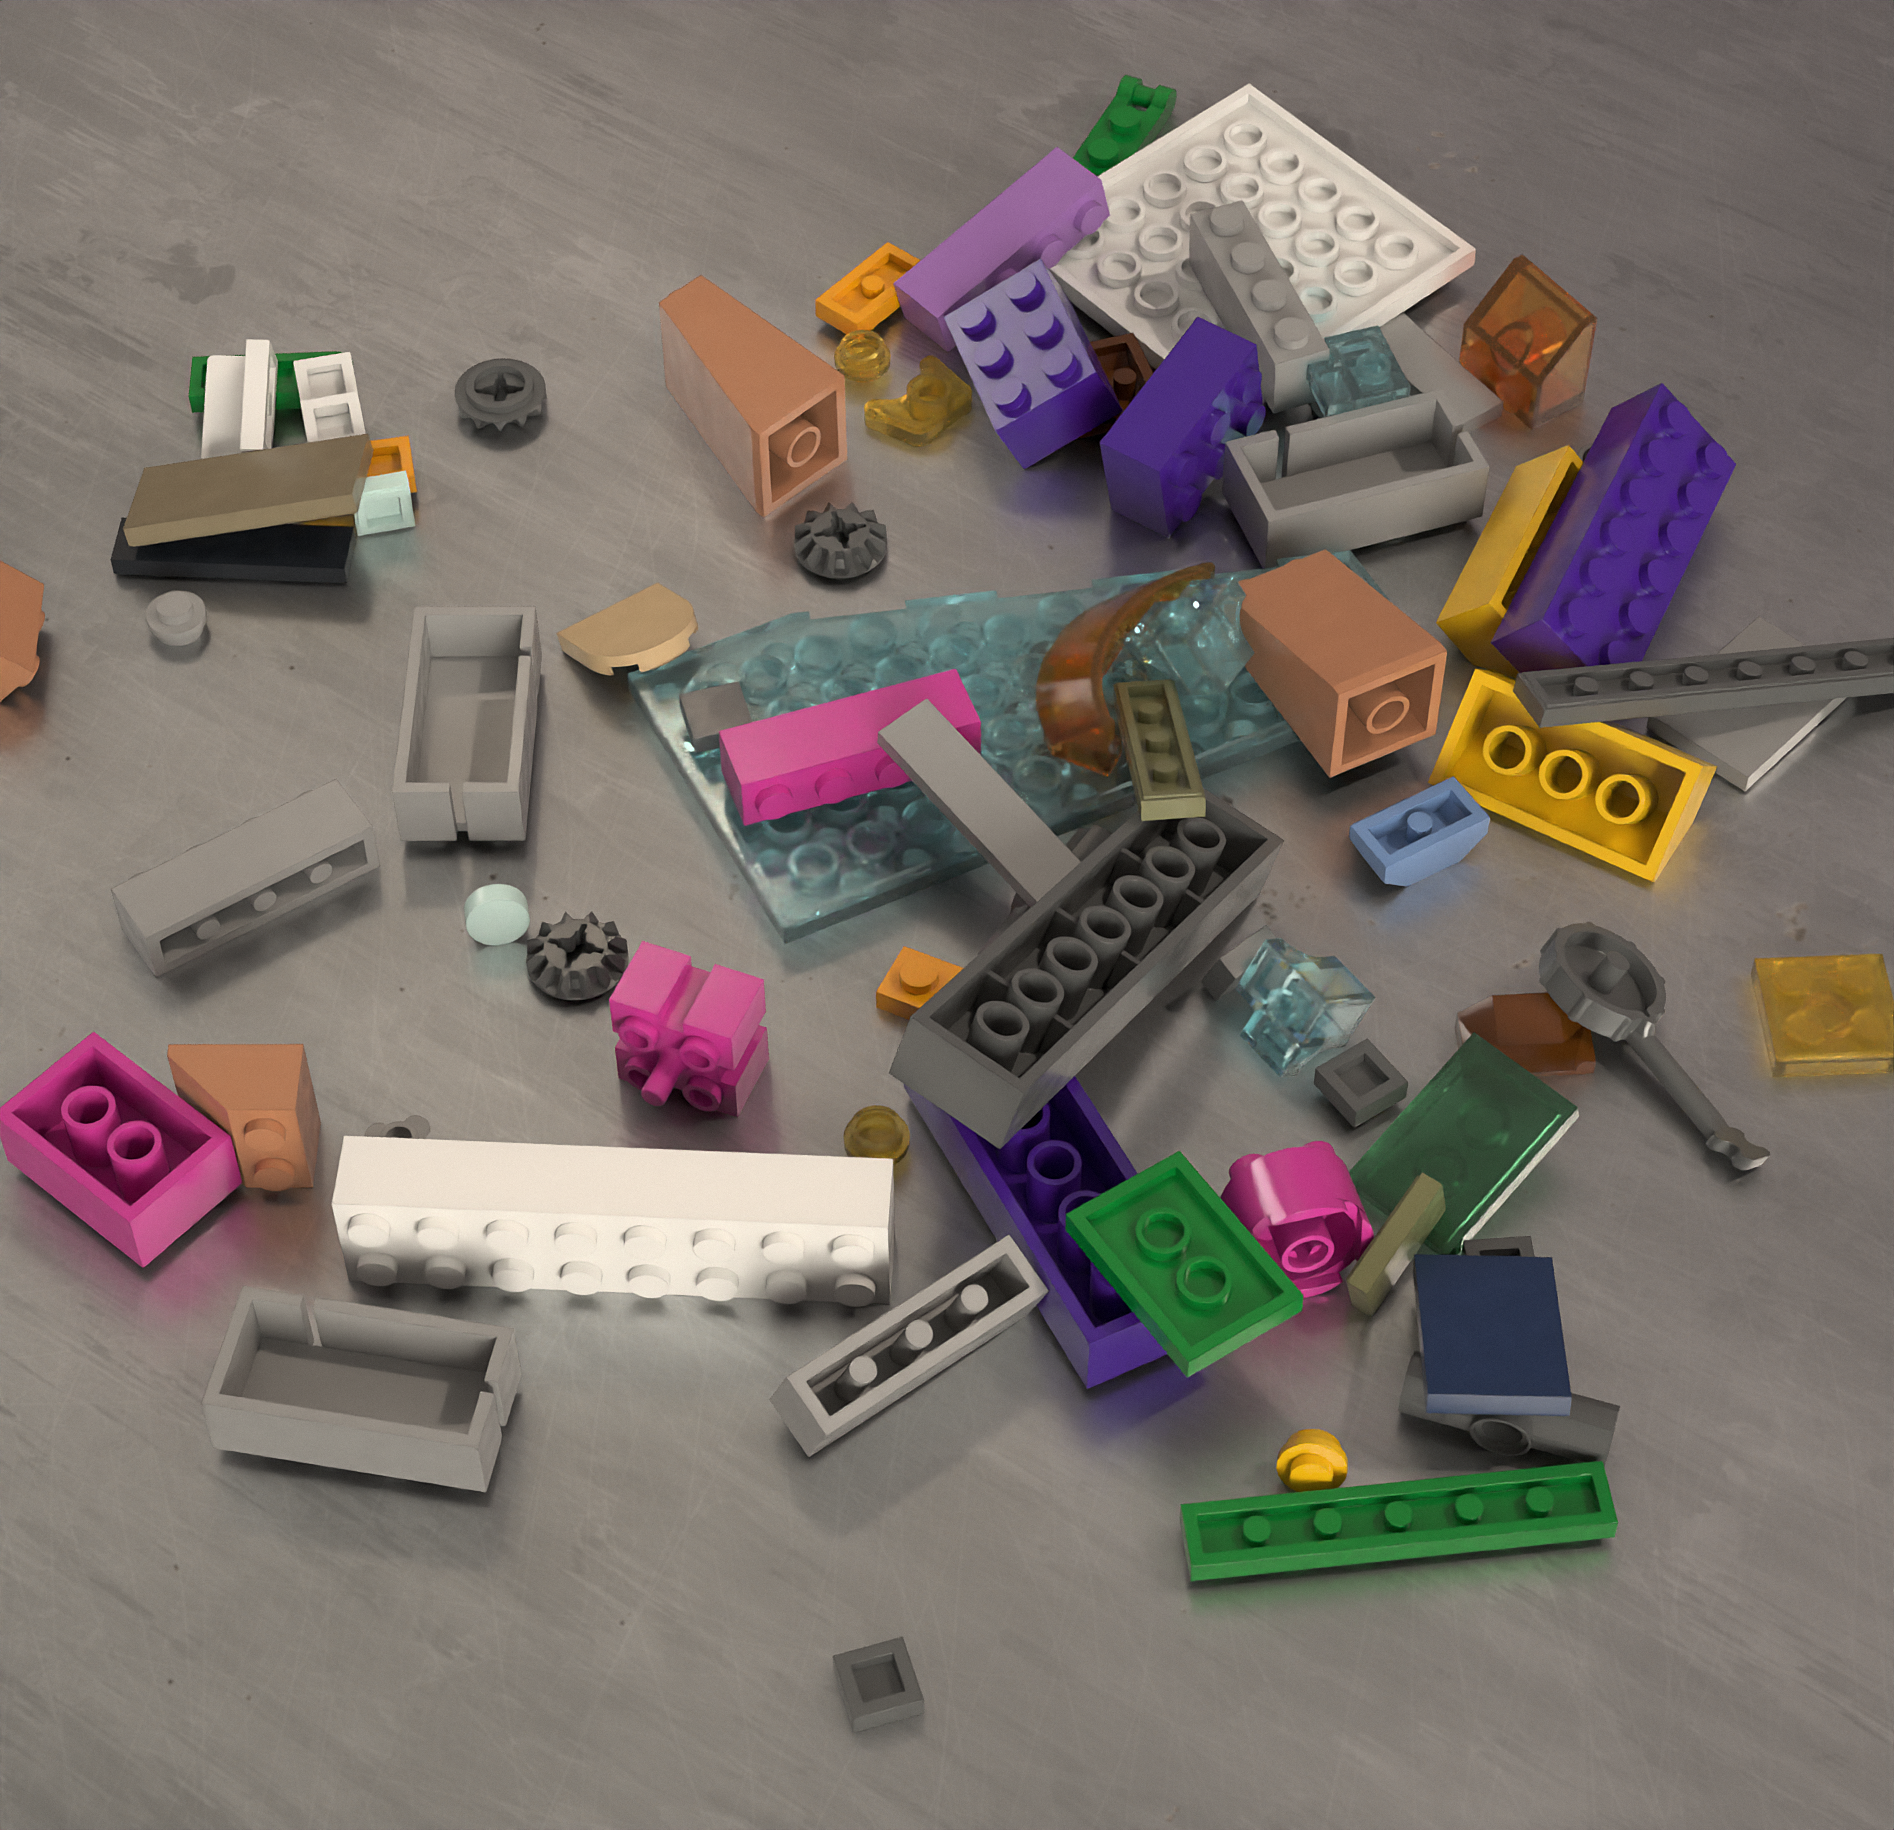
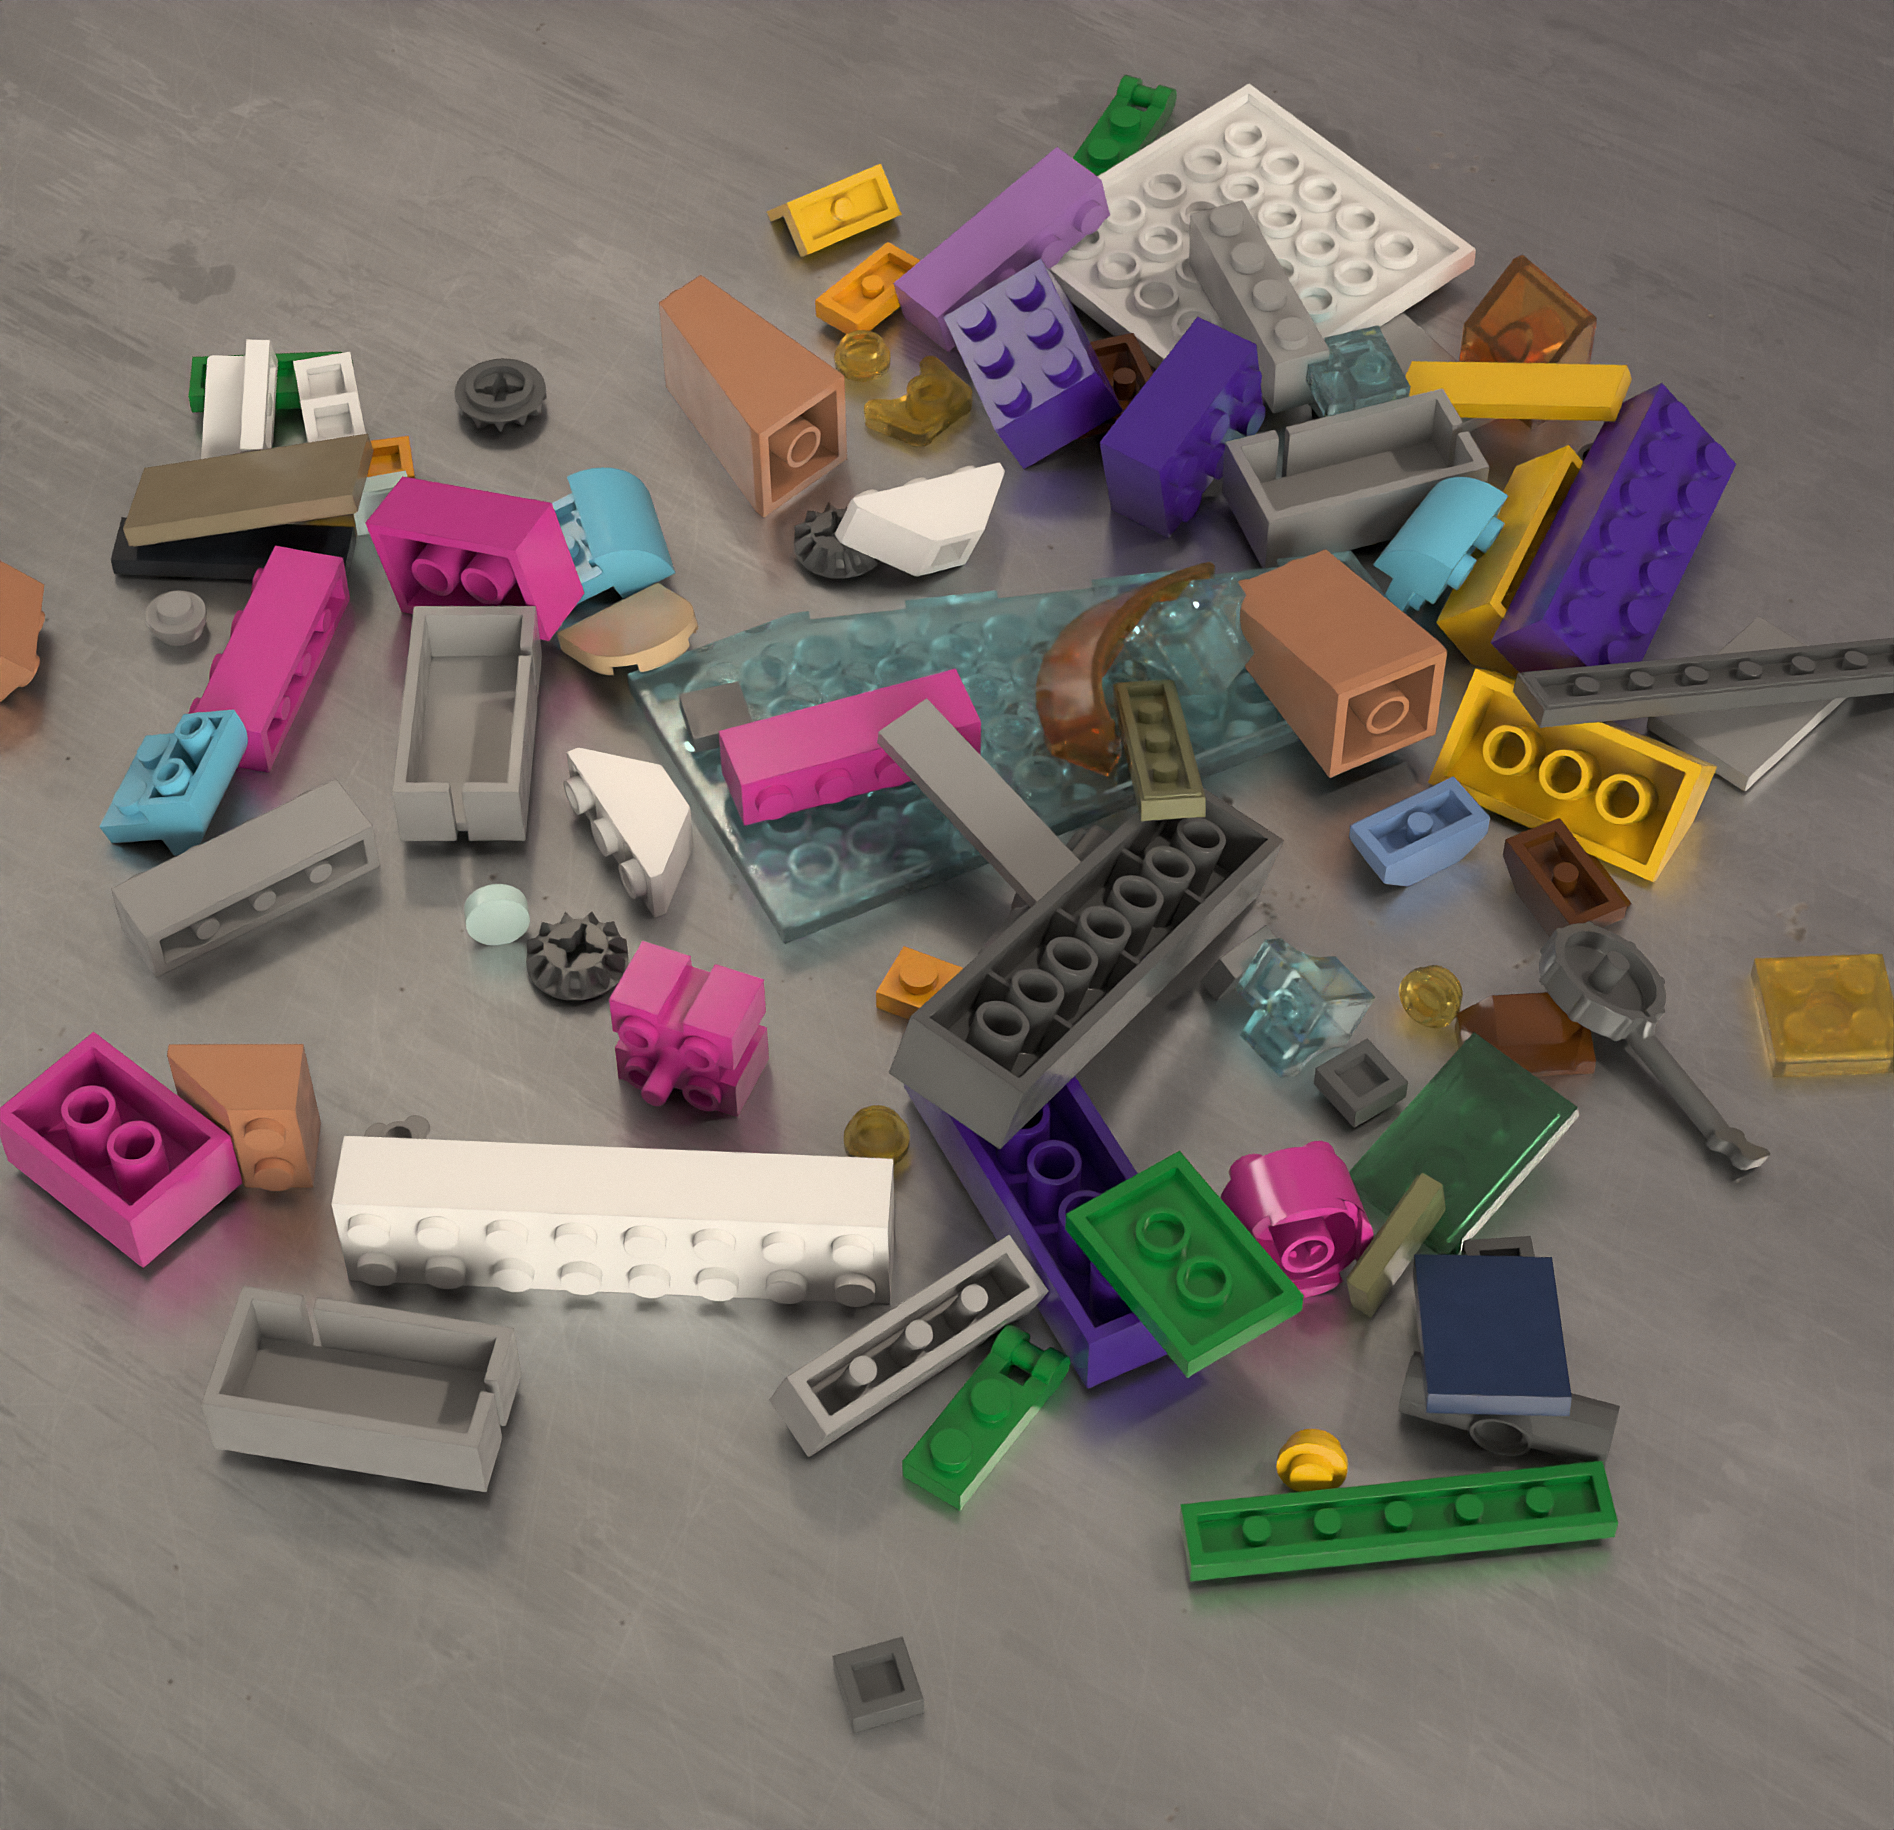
none -> medium azure brick [99,709,248,856]
none -> dark pink brick [188,546,350,773]
none -> dark pink brick [365,476,585,641]
none -> medium azure brick [552,467,676,605]
none -> white slope [563,748,693,918]
none -> yellow panel [766,164,902,257]
none -> white slope [835,462,1005,577]
none -> green plate [902,1324,1071,1511]
none -> medium azure brick [1373,477,1508,613]
none -> yellow tile [1395,361,1632,422]
none -> clear yellow plate [1399,965,1463,1029]
none -> reddish brown slope [1503,818,1632,937]

